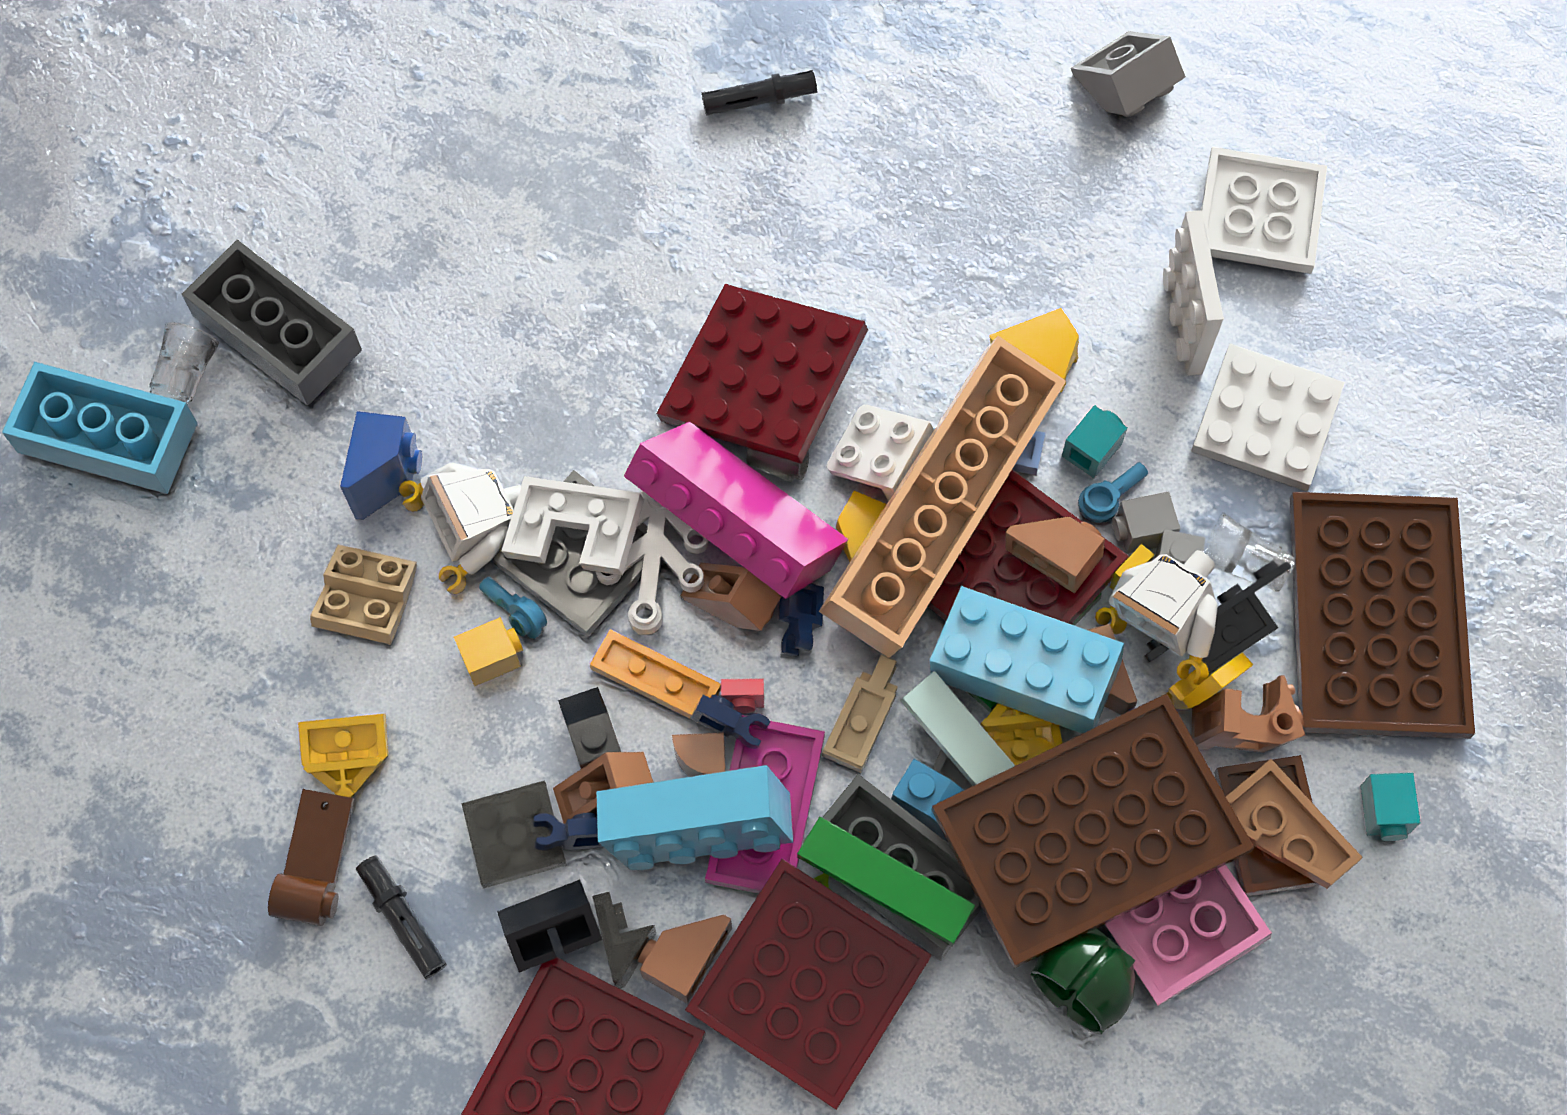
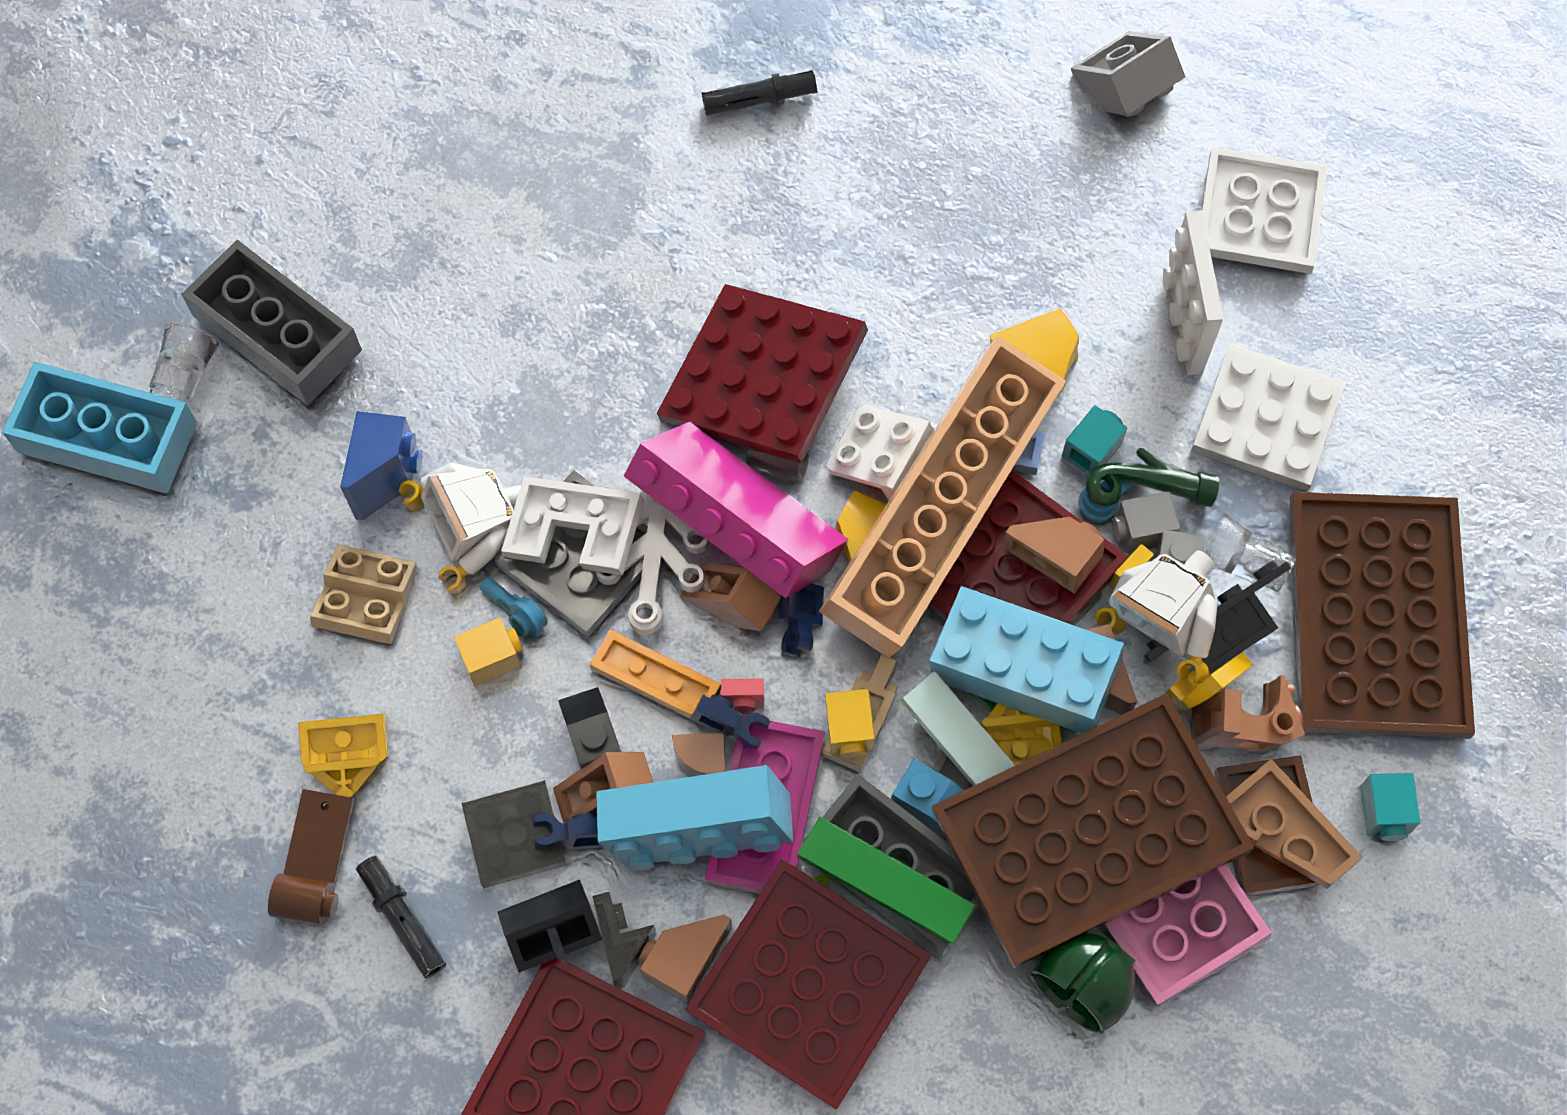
none -> yellow brick [825,689,874,759]
none -> dark green plant [1086,448,1219,507]

